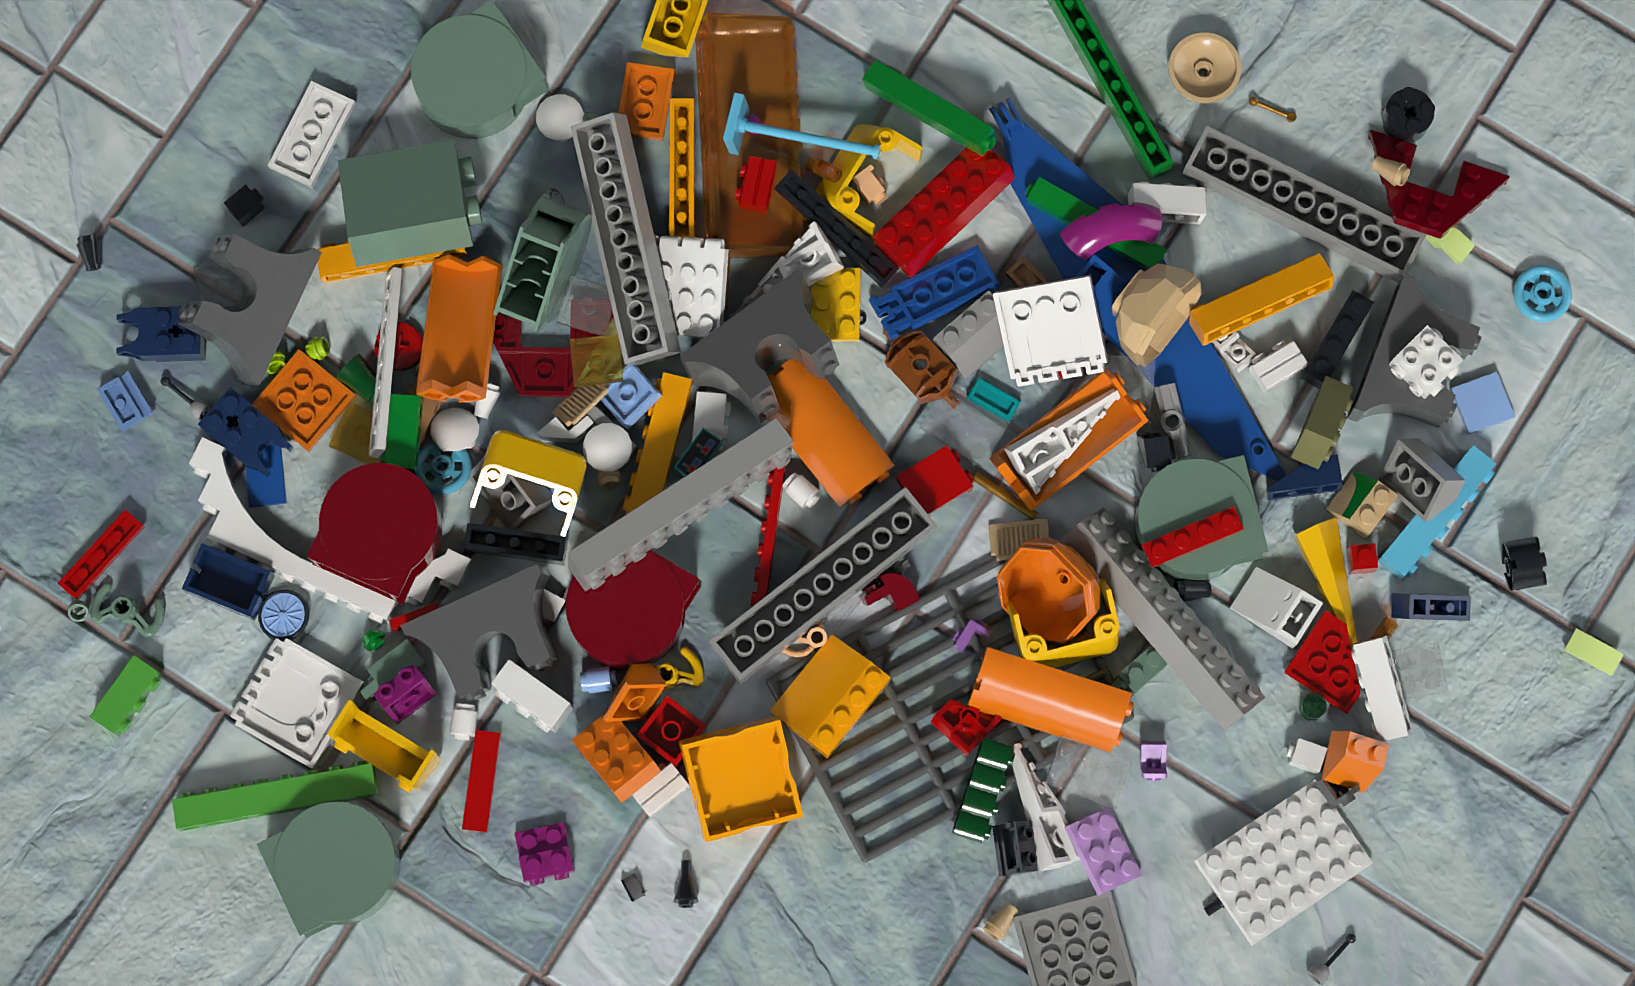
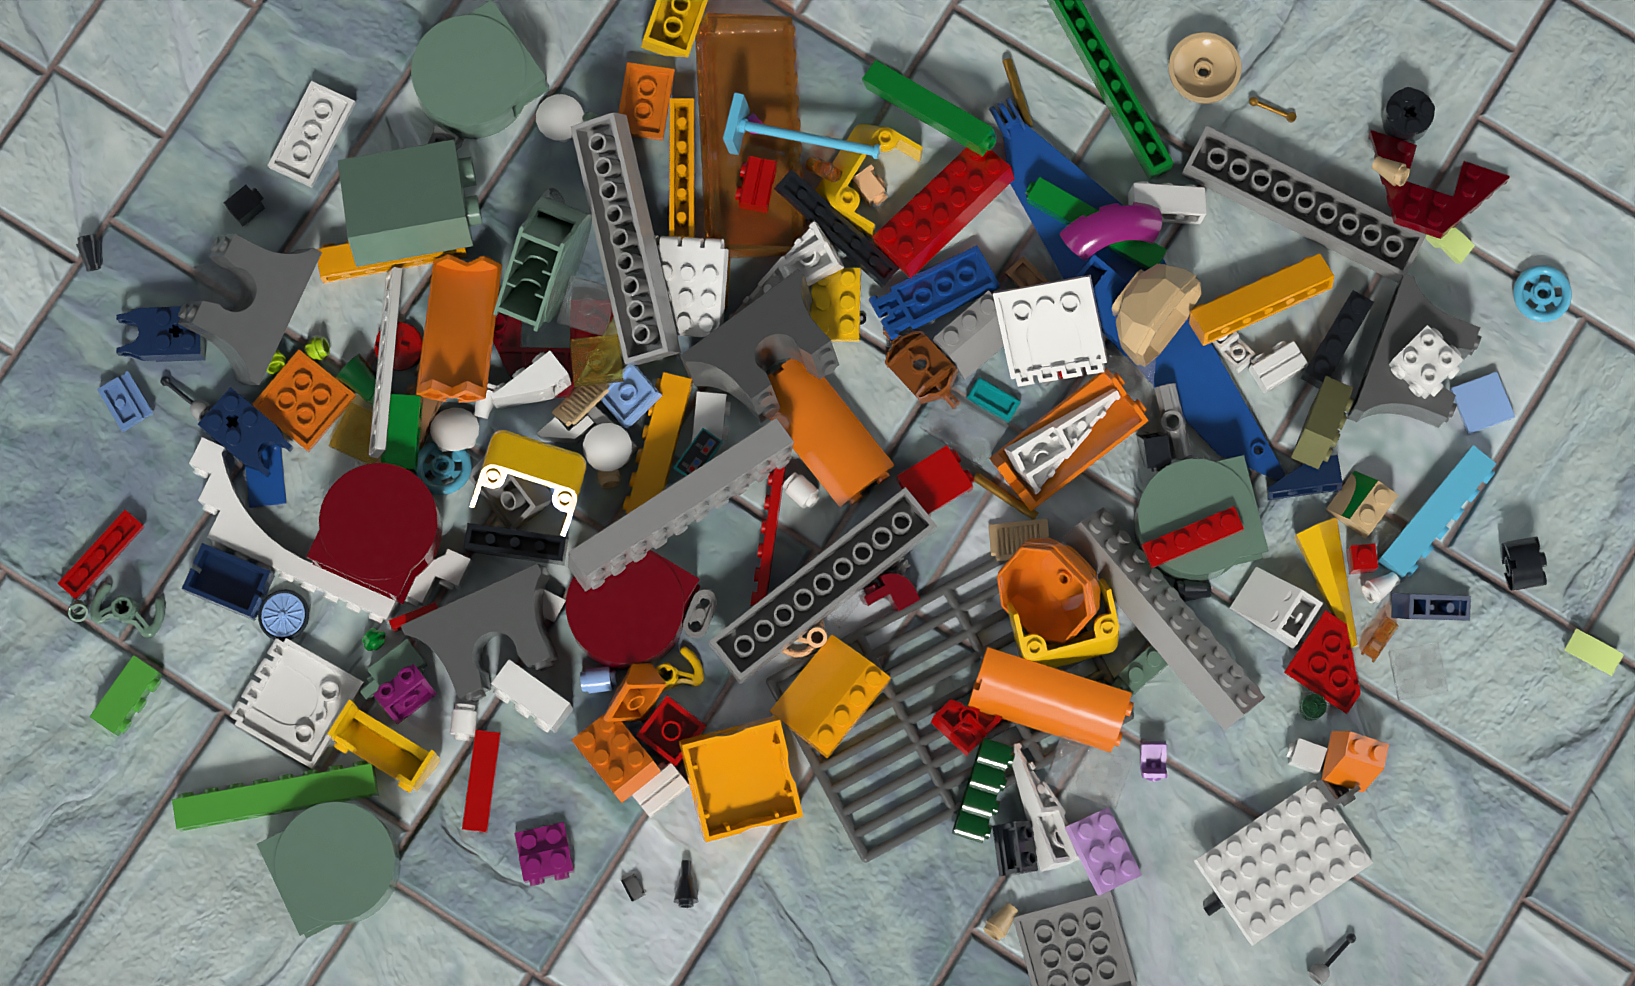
medium lavender bracket [953,619,992,653] -> none
white brick [1352,635,1413,742] -> none
light grey slope [1378,438,1466,522] -> none
none -> dark grey bracket [428,124,464,150]
none -> white slope [491,351,571,409]
none -> light grey plate [683,589,717,638]
none -> pearl gold bar [1002,58,1033,127]
none -> white cone [1362,572,1400,603]

